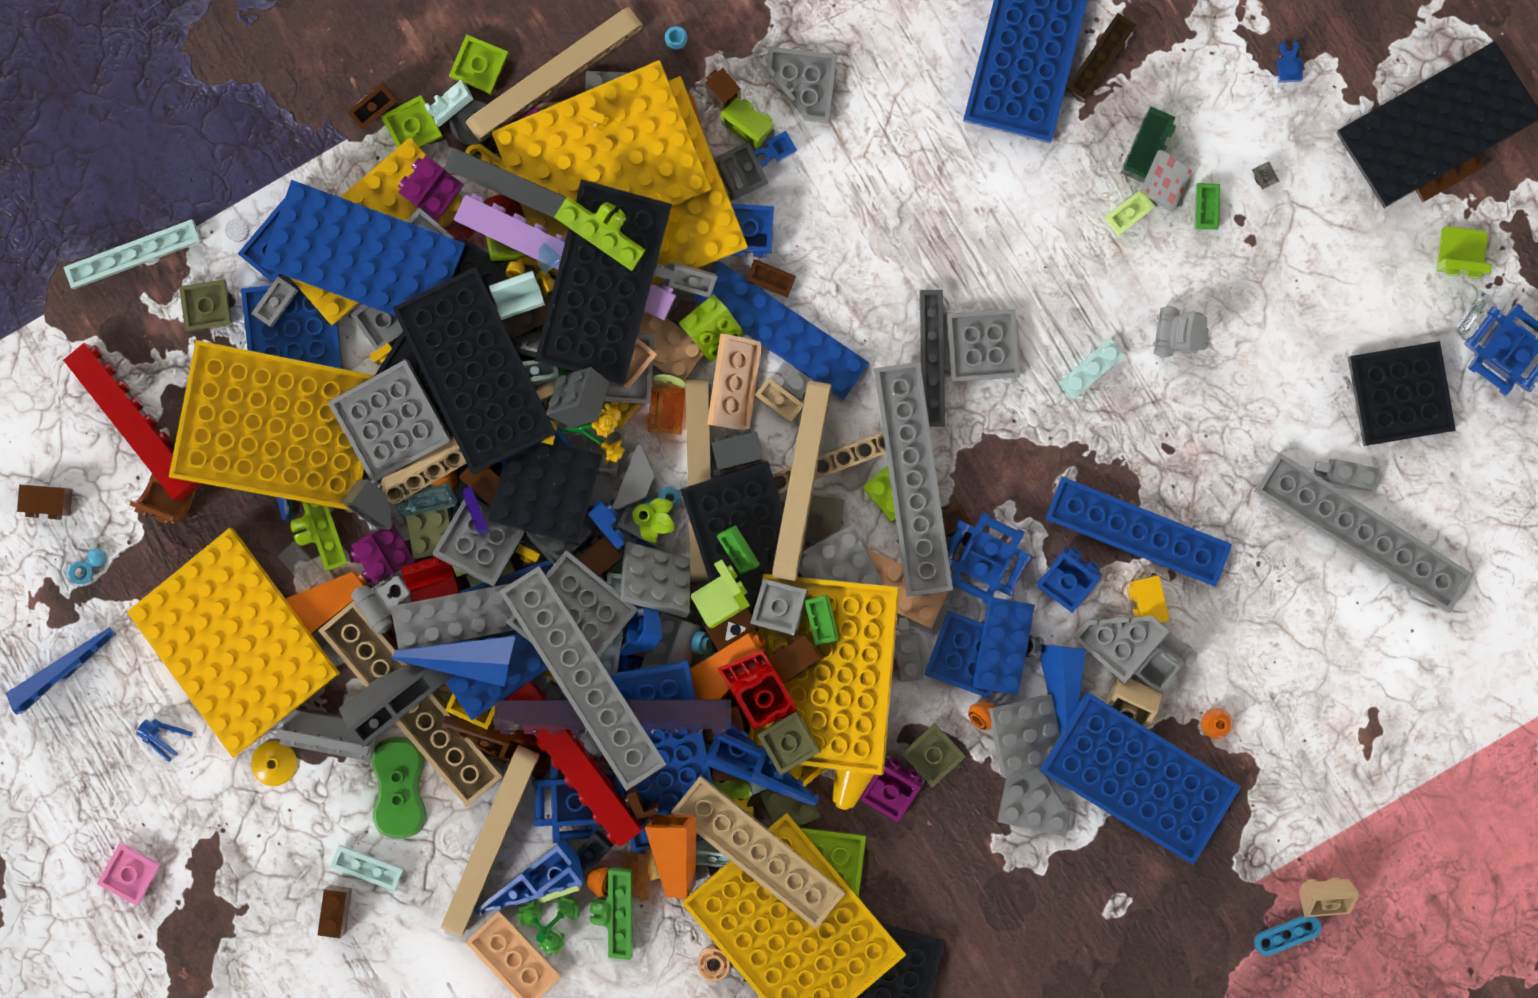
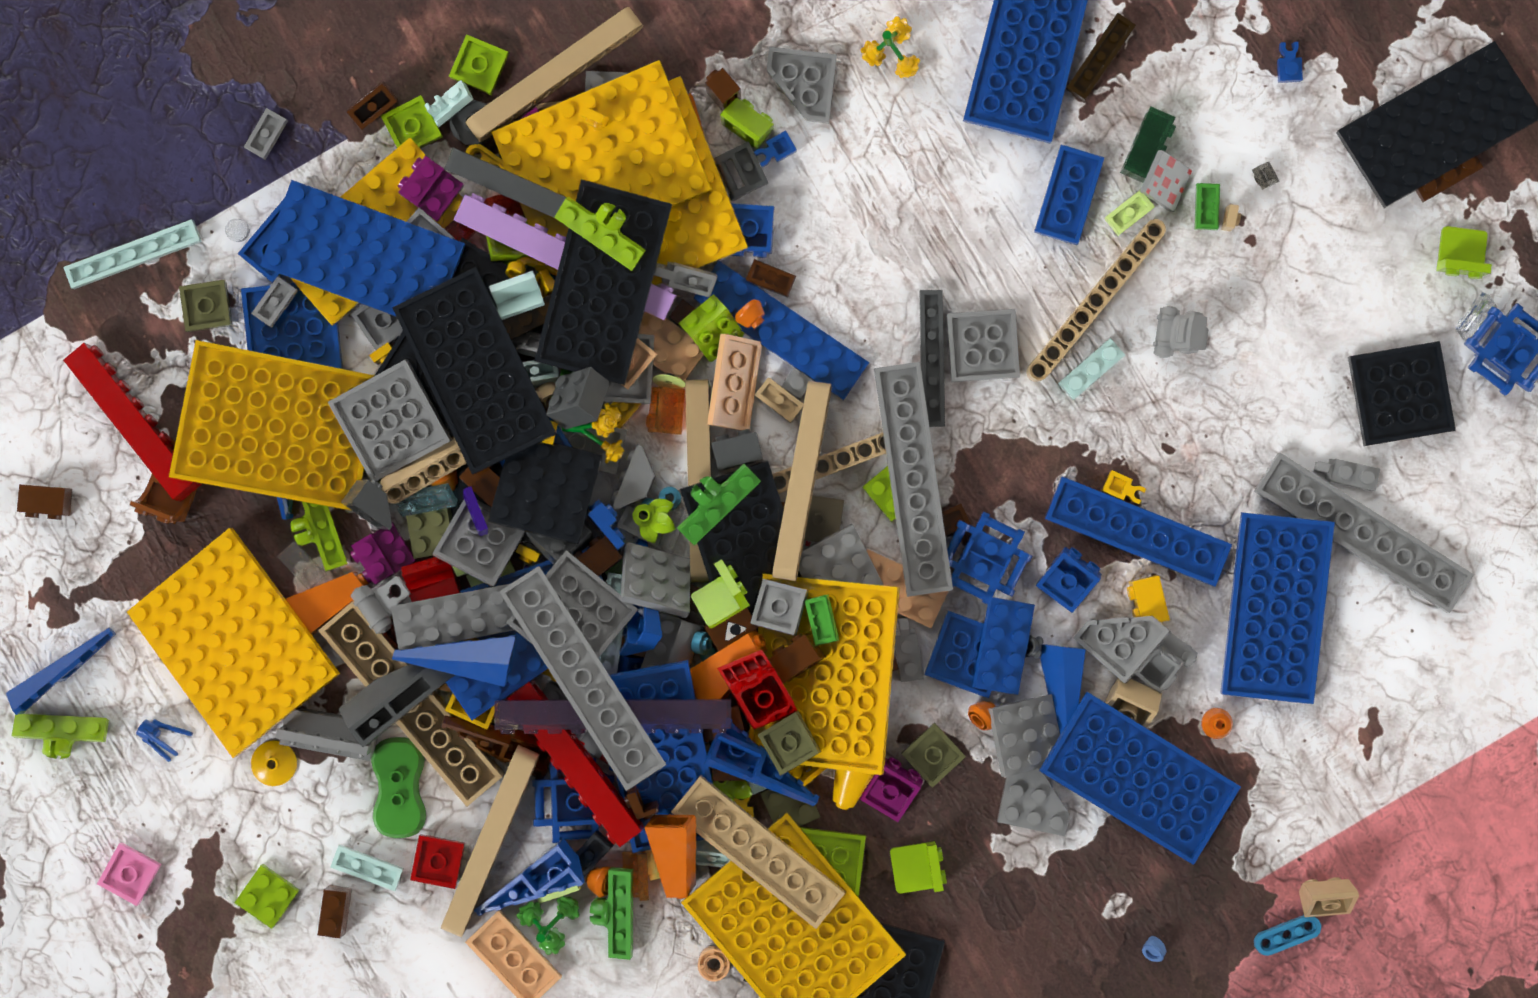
medium azure plate [67,549,105,584] -> none
clear light blue tile [538,242,561,275] -> none
medium azure plate [665,26,688,50] -> none
bright green plate [717,525,760,574] -> none
none -> lime plate [11,714,109,759]
none -> lime plate [234,864,300,929]
none -> light grey plate [244,108,288,160]
none -> red plate [410,834,465,889]
none -> bright green plate [677,464,761,546]
none -> orange cone [735,299,765,329]
none -> yellow plant [860,16,920,78]
none -> lime bracket [890,841,947,894]
none -> tan beam [1026,219,1166,382]
none -> blue plate [1034,145,1104,246]
none -> yellow plate [1102,470,1146,504]
none -> medium blue tile [1142,936,1166,962]
none -> blue plate [1220,512,1335,704]
none -> tan plate [1221,204,1241,232]

